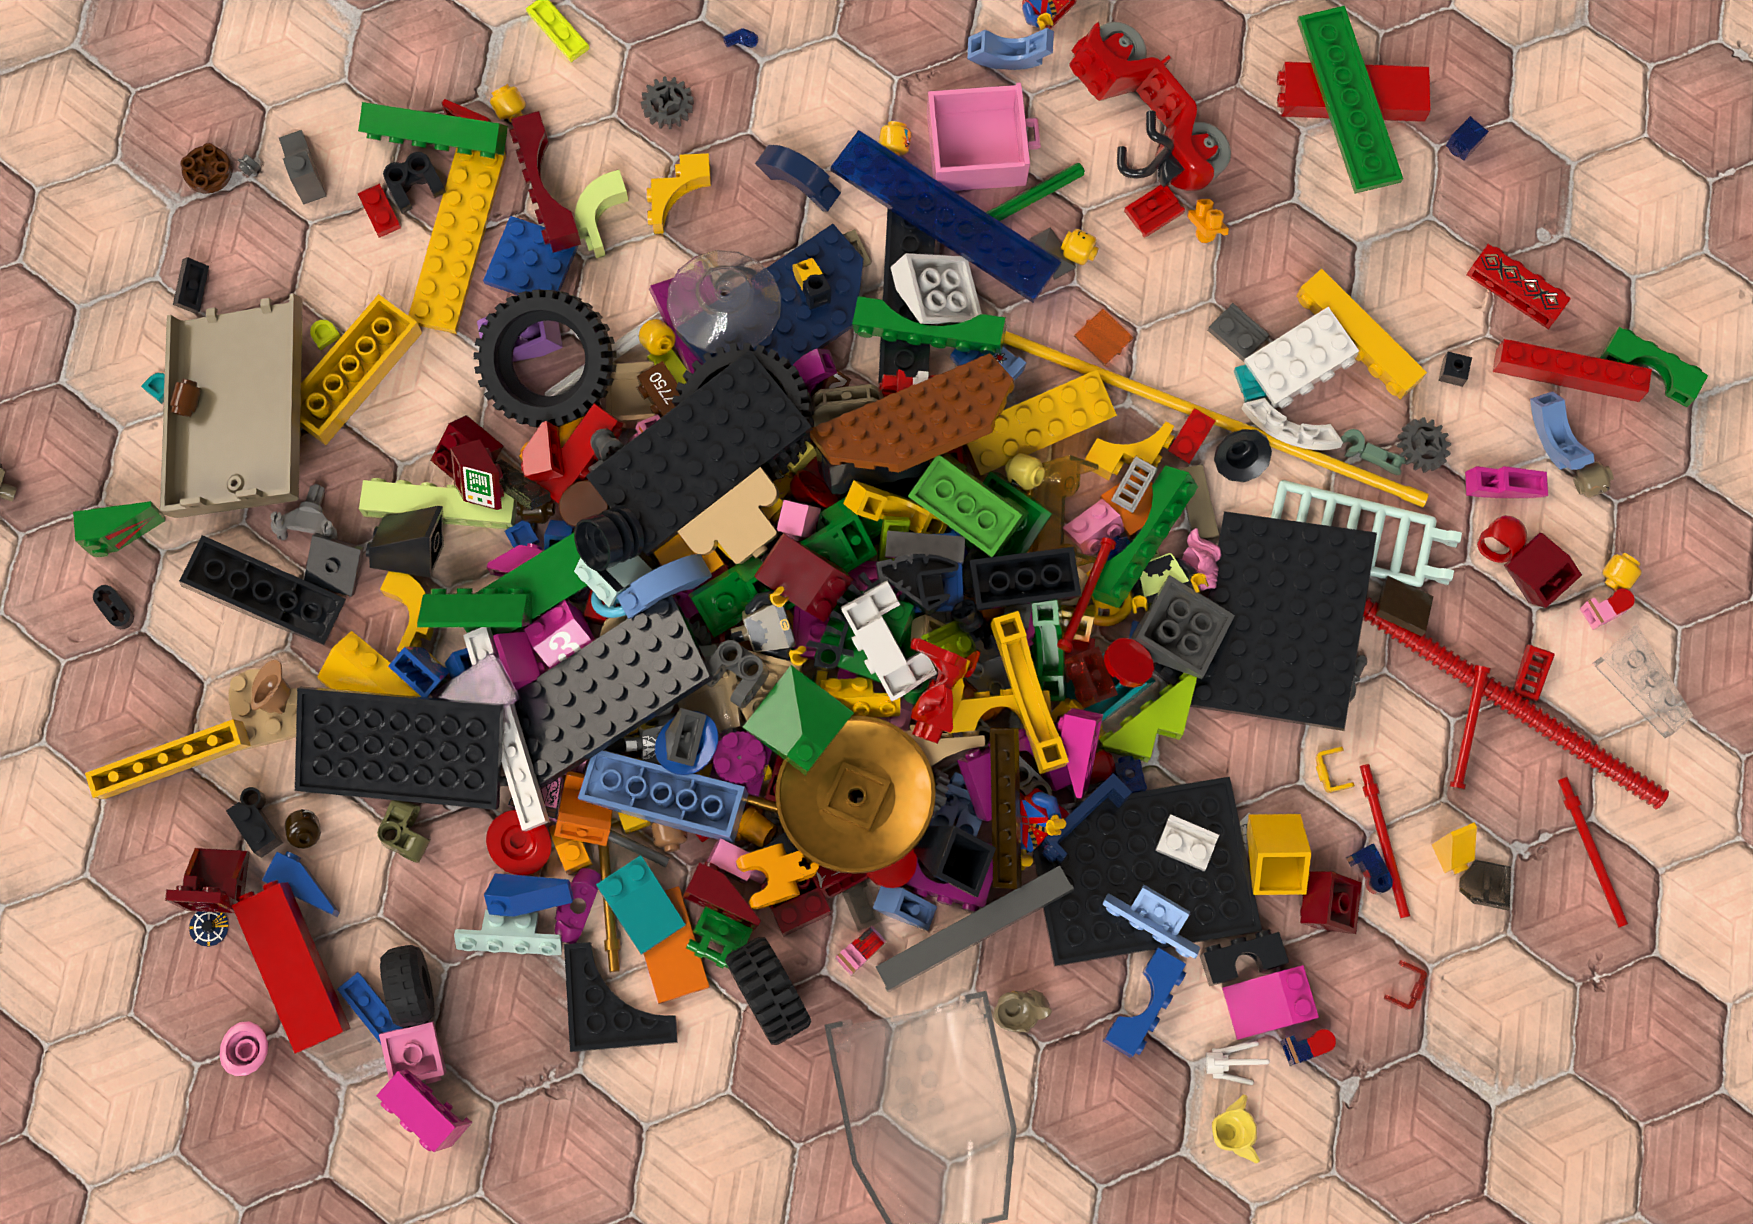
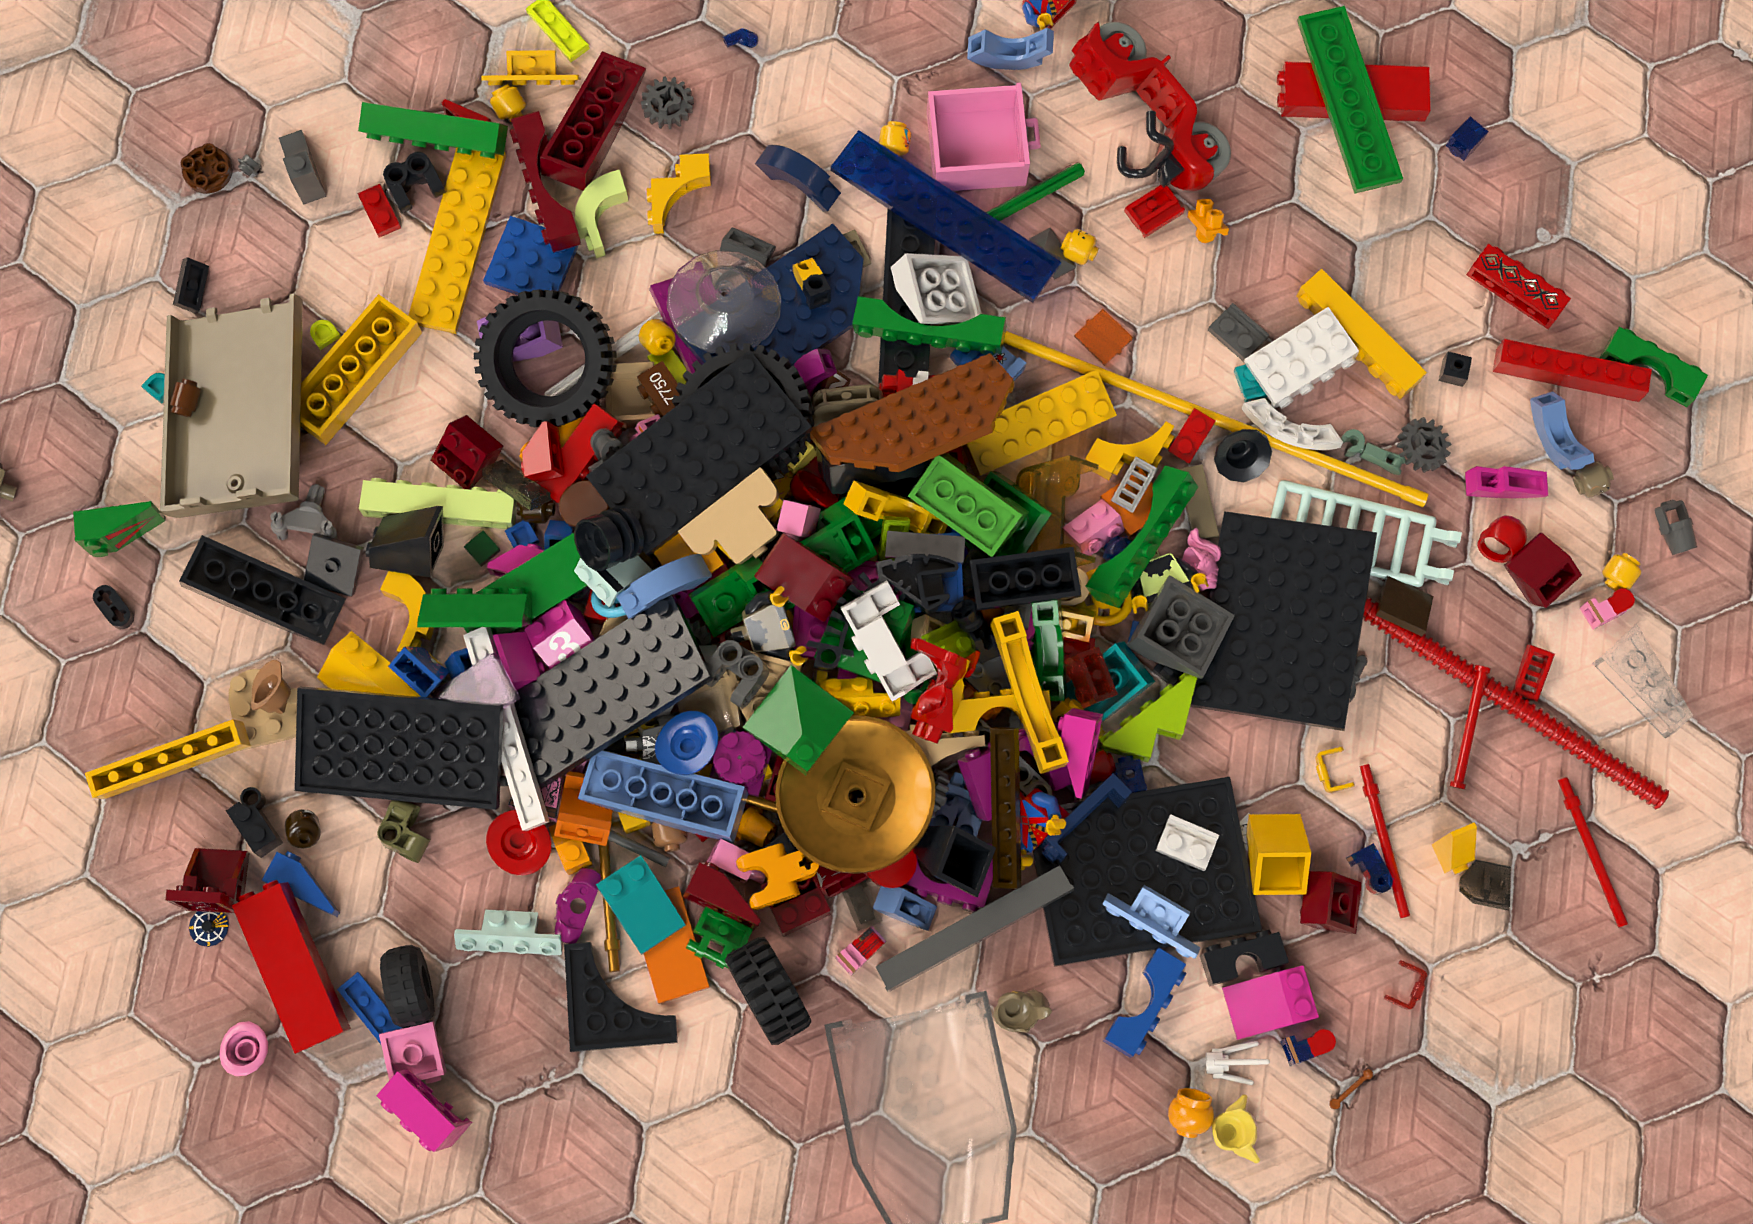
dark red slope [451,439,504,510] -> none
blue slope [484,873,574,917] -> none
dark grey slope [665,708,707,766] -> none
light yellow head [1005,453,1045,490] -> none
red bar [1057,537,1116,652] -> none
red tile [1104,638,1154,688] -> none
none -> dark green tile [464,531,500,567]
none -> yellow bracket [481,50,581,85]
none -> dark red slope [540,51,646,191]
none -> dark grey slope [719,227,776,272]
none -> light orange piece [1168,1088,1214,1138]
none -> dark orange hinge [1329,1069,1374,1110]
none -> dark grey piece [1655,500,1697,555]

